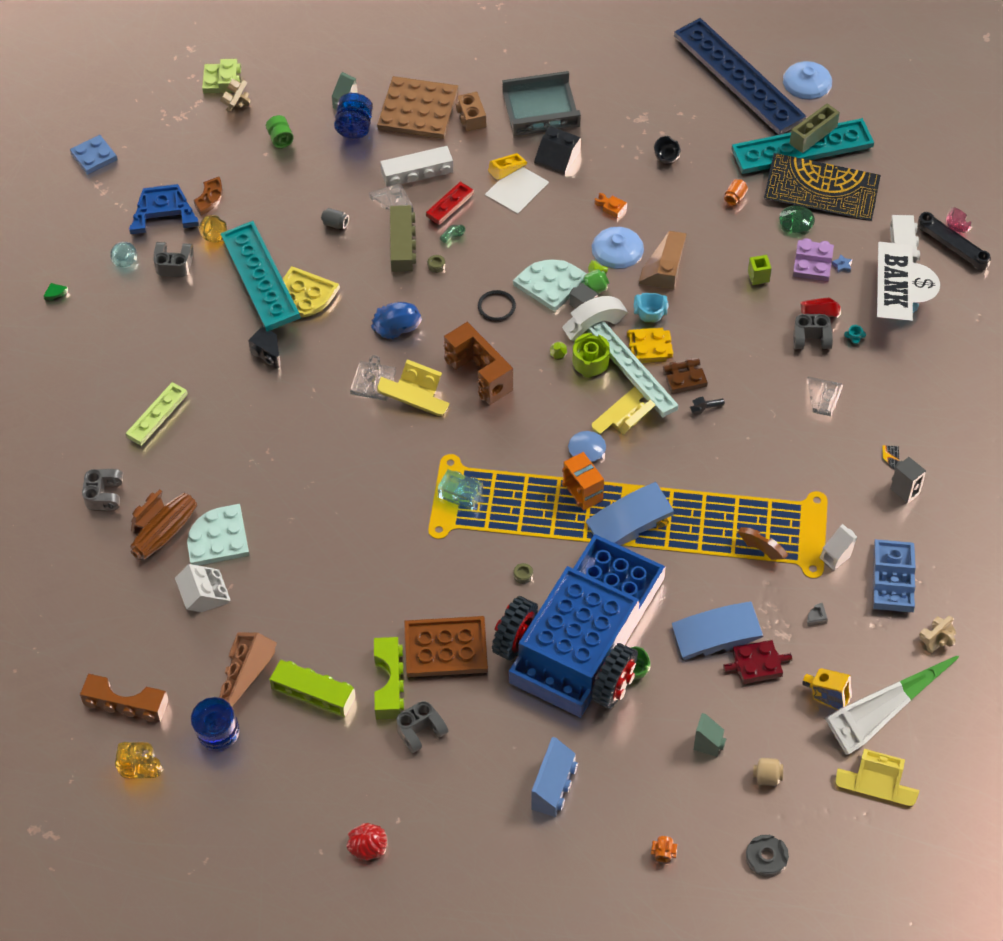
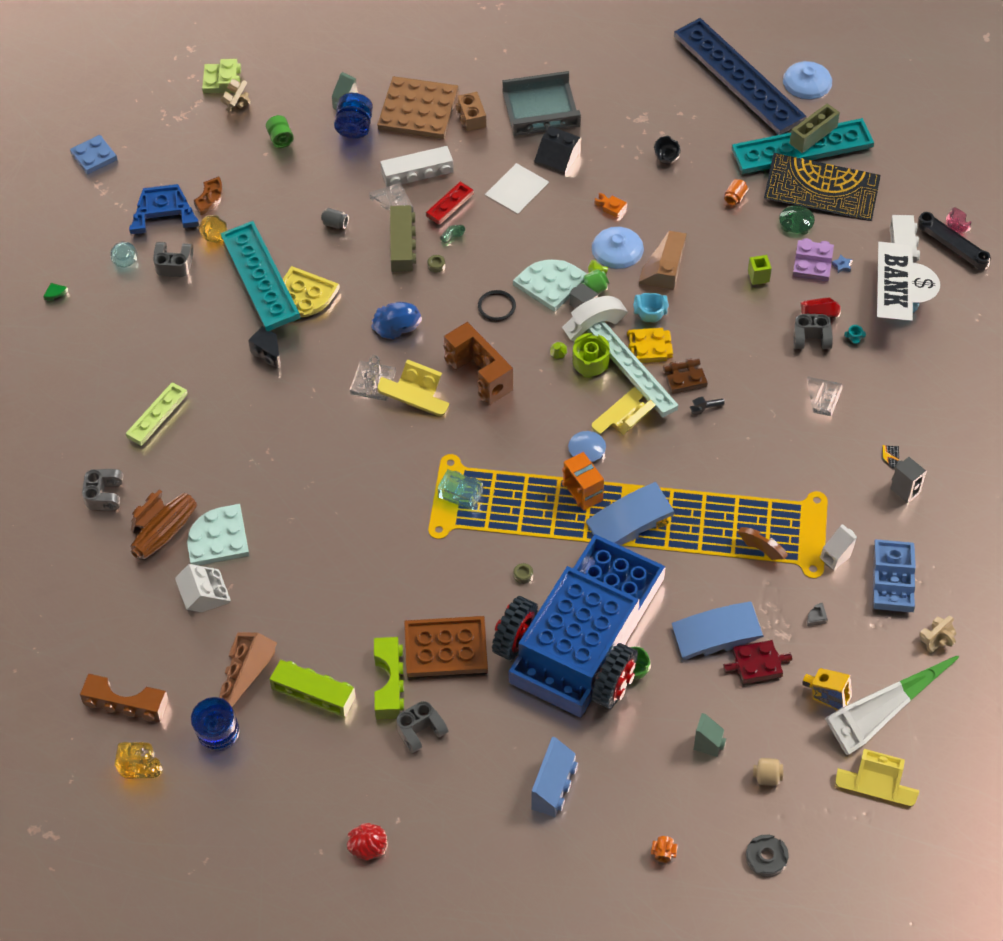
yellow slope [488,153,527,180] -> none

